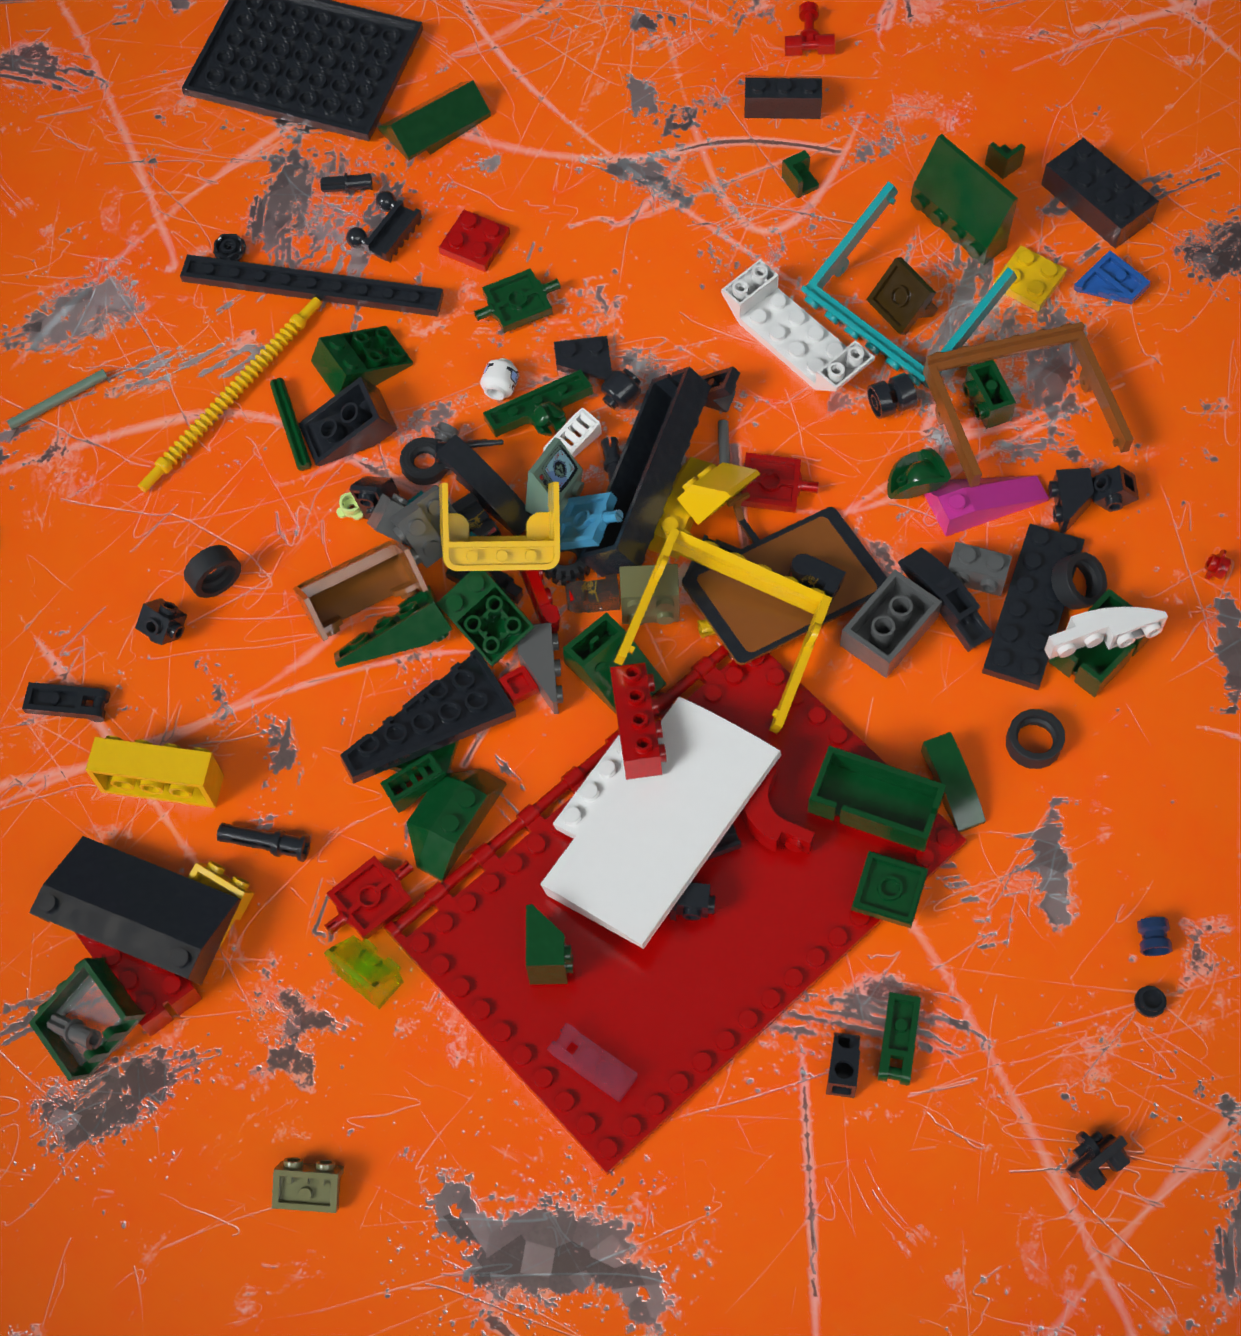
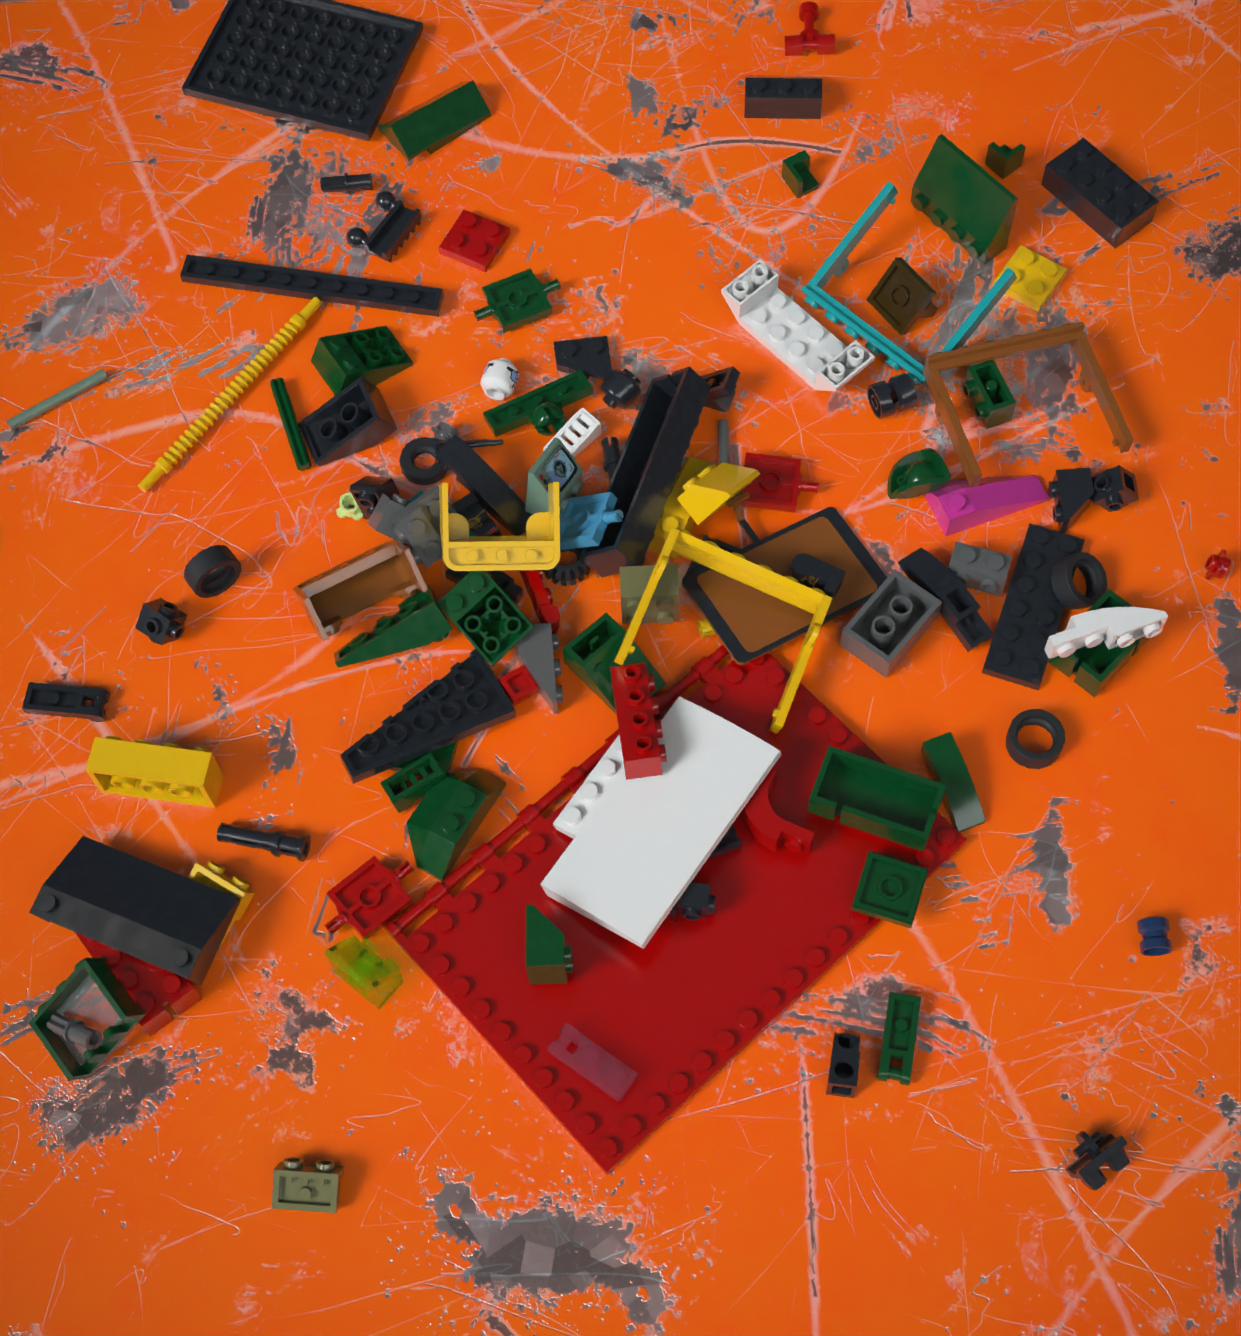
black plate [213,234,246,261] -> none
clear smoke leg [565,574,620,613] -> none
blue wing [1074,250,1151,305] -> none
black plate [1134,986,1167,1018] -> none

